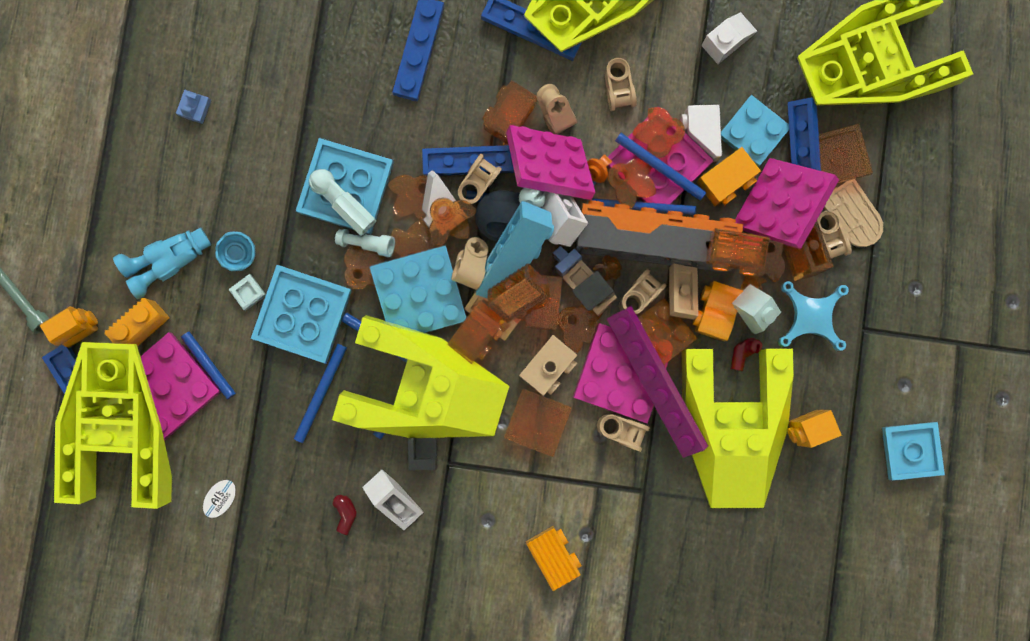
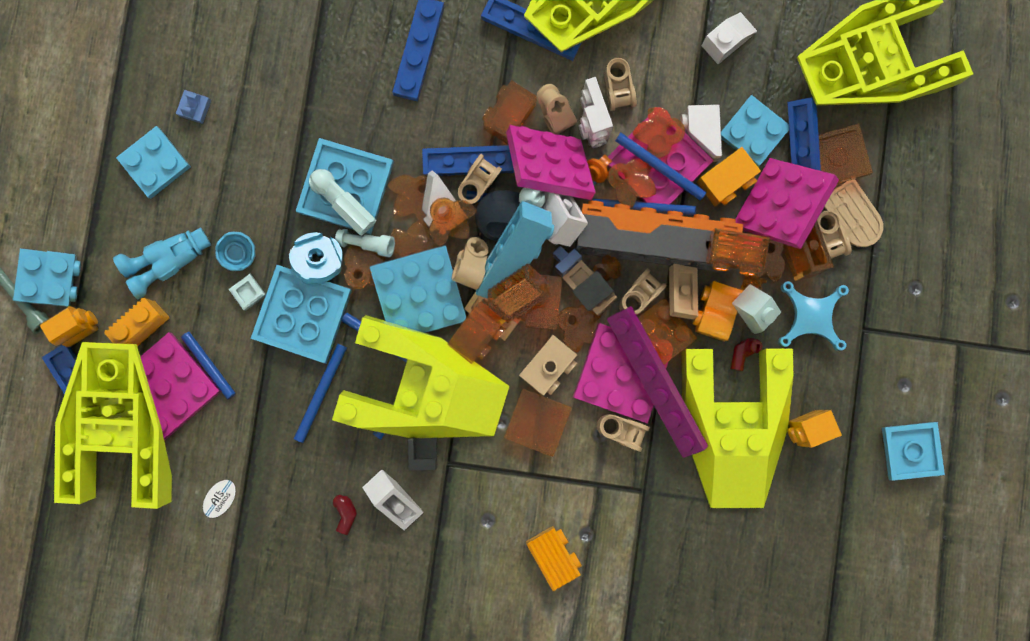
none -> medium azure plate [13,248,81,307]
none -> medium azure plate [116,126,191,199]
none -> plate [289,232,343,284]
none -> white plate [579,77,613,148]

